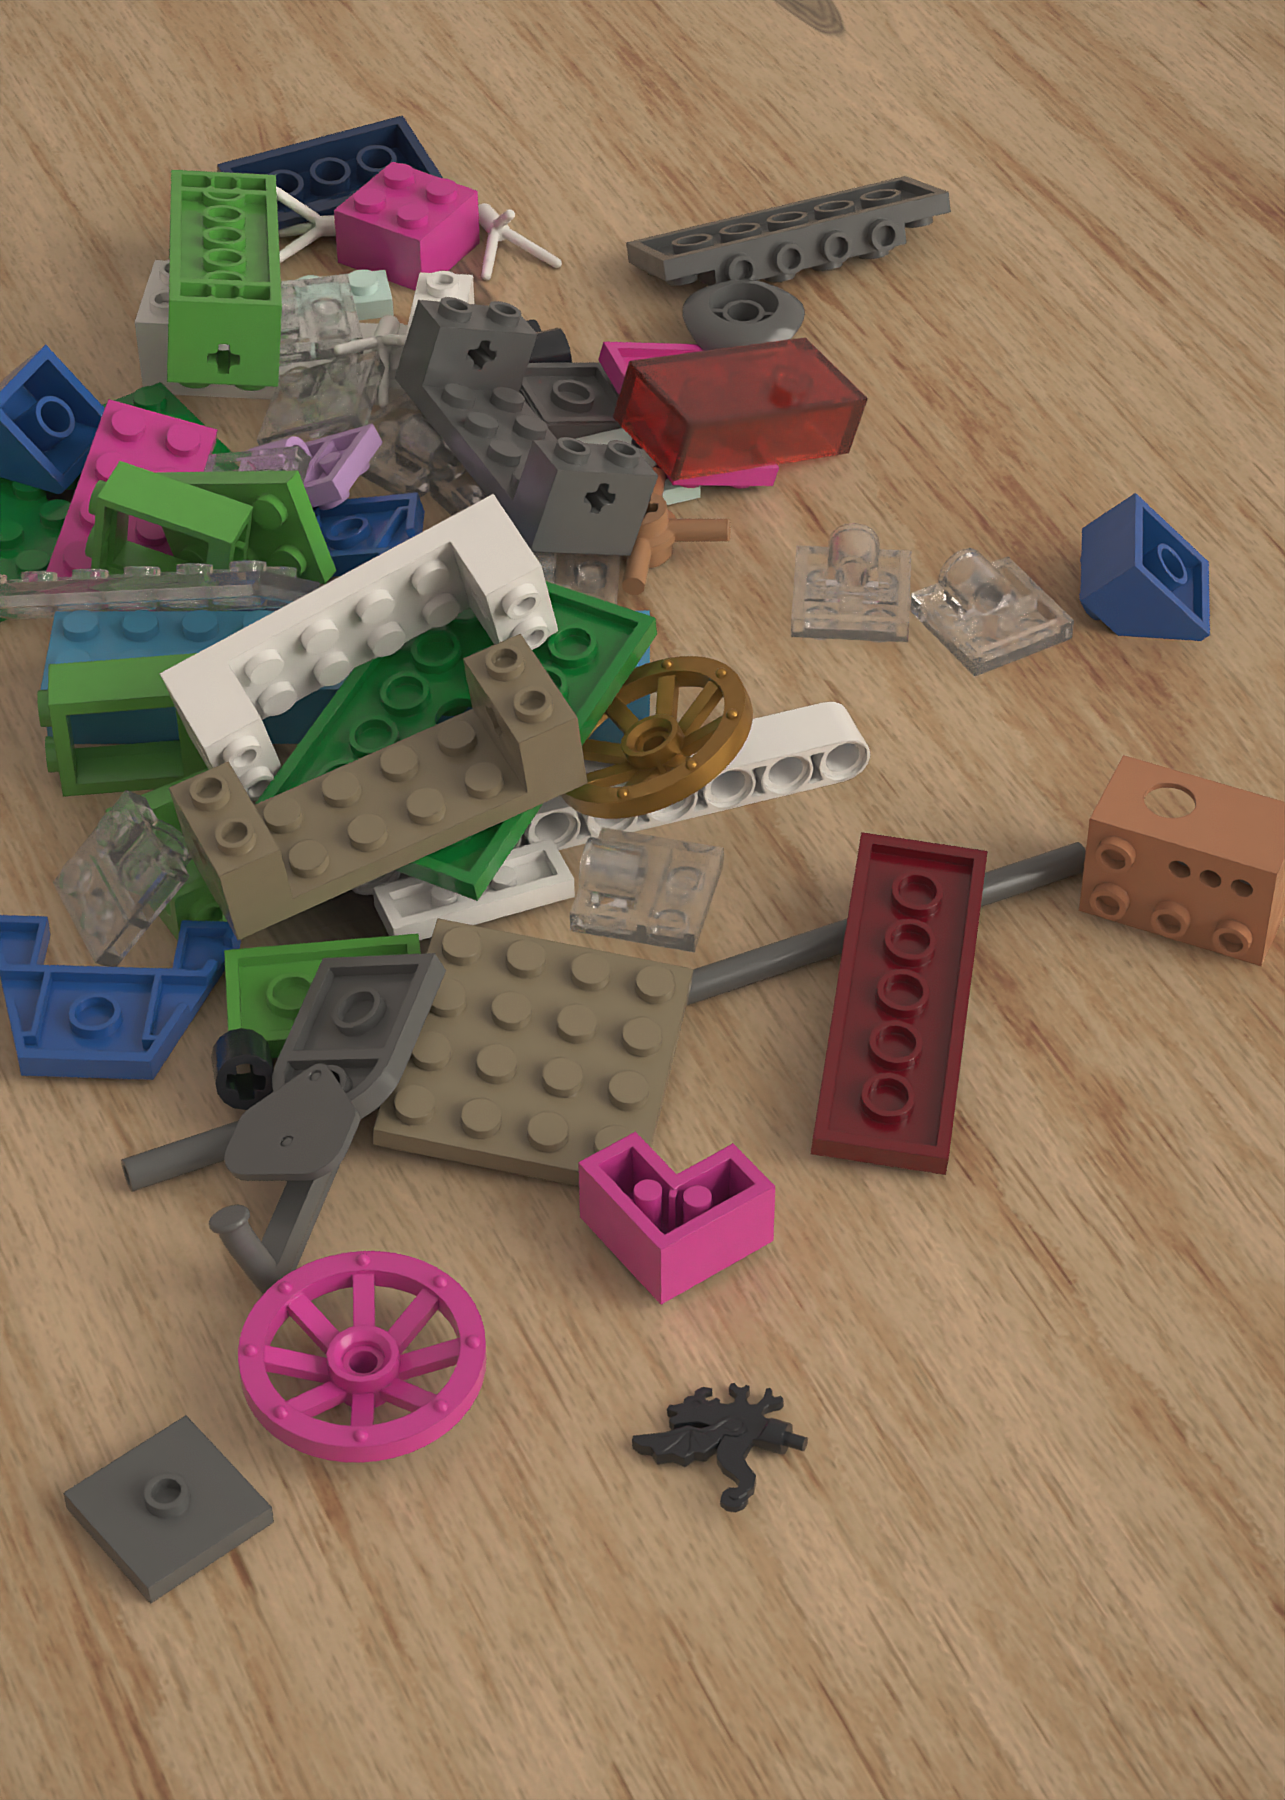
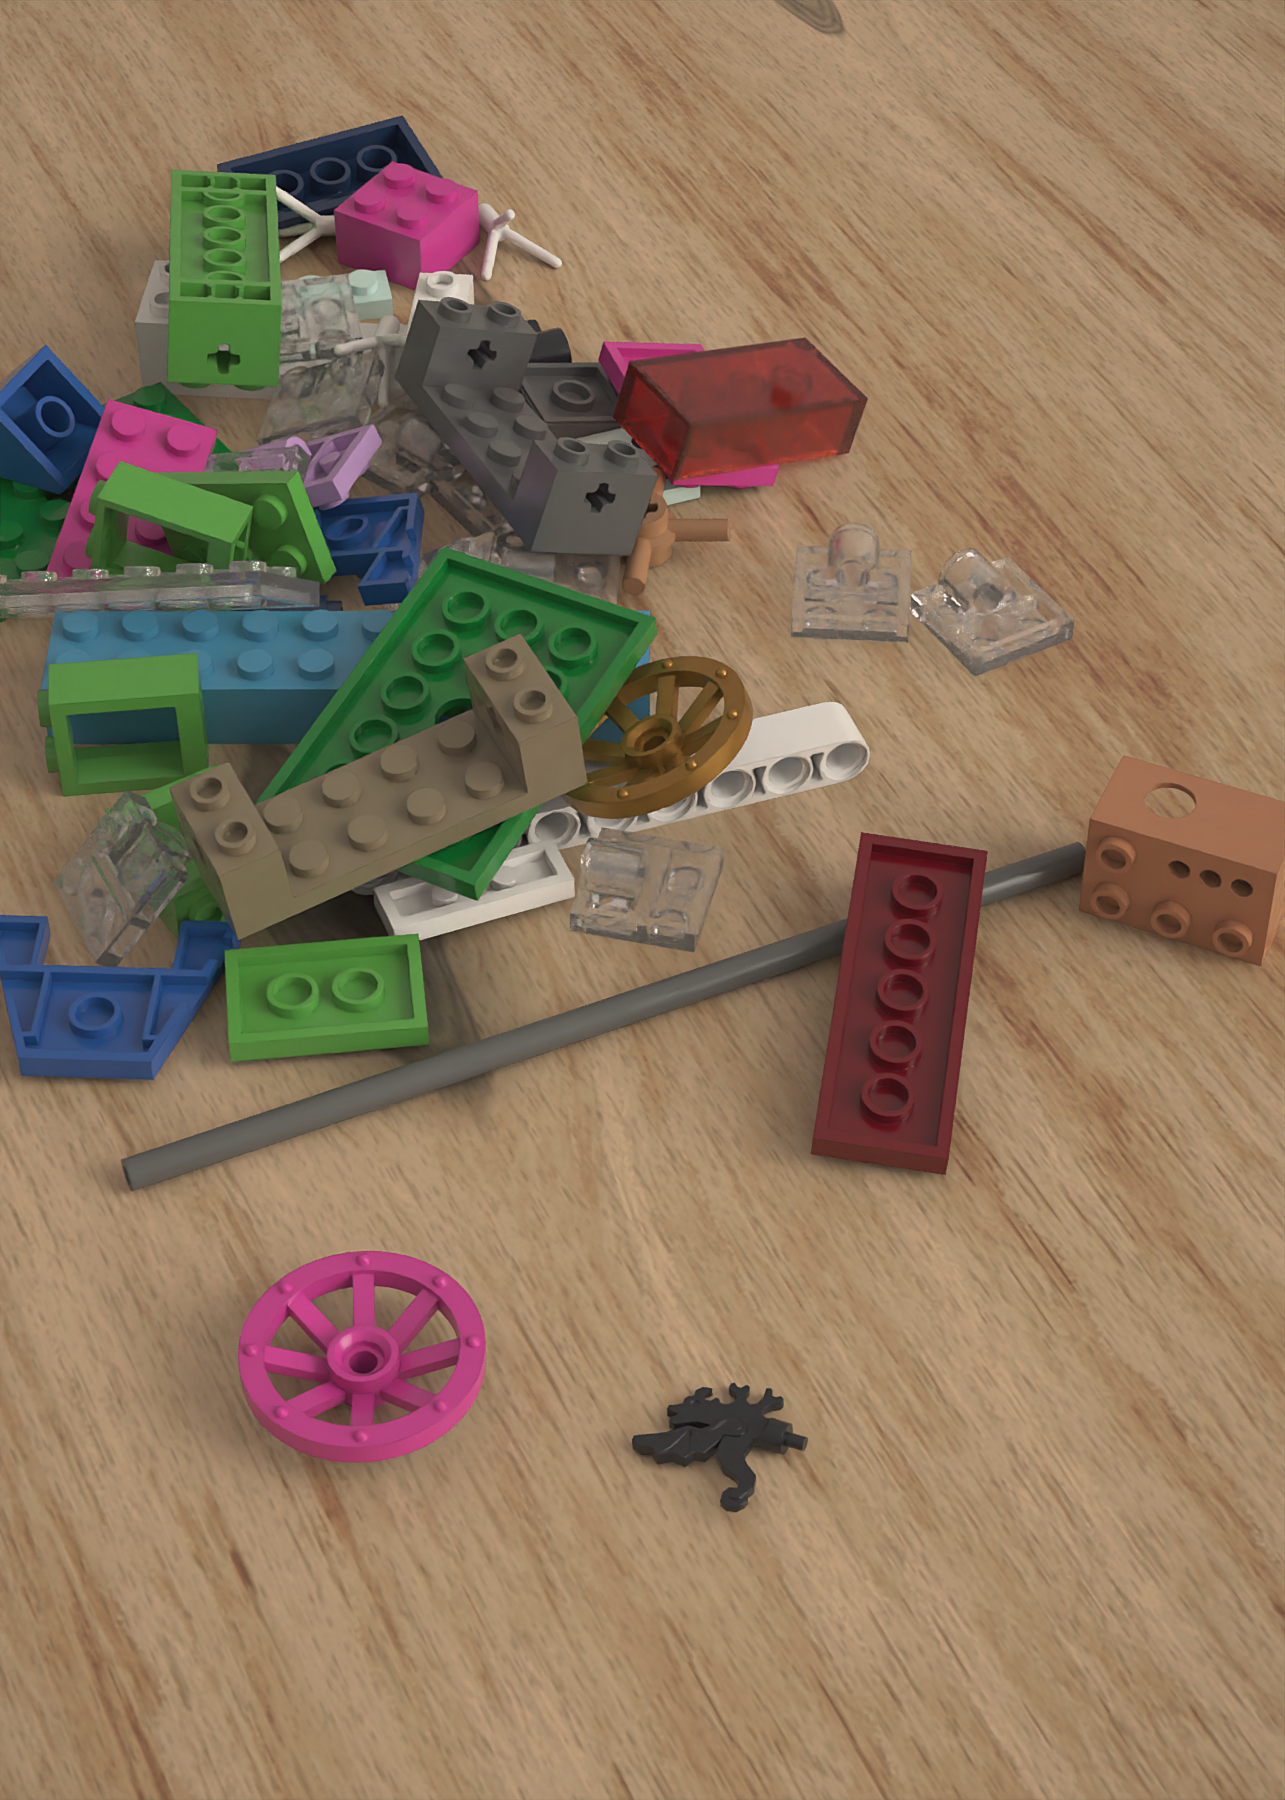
dark grey plate [63,1415,274,1604] -> none
white plate [160,494,558,801] -> none
dark grey plate [209,953,446,1293] -> none
black panel [211,1028,274,1110] -> none
dark tan plate [373,918,693,1187] -> none
dark pink brick [578,1132,775,1305] -> none
dark grey plate [626,176,951,286] -> none
dark grey hat [682,280,805,363] -> none
blue slope [1079,493,1210,641] -> none

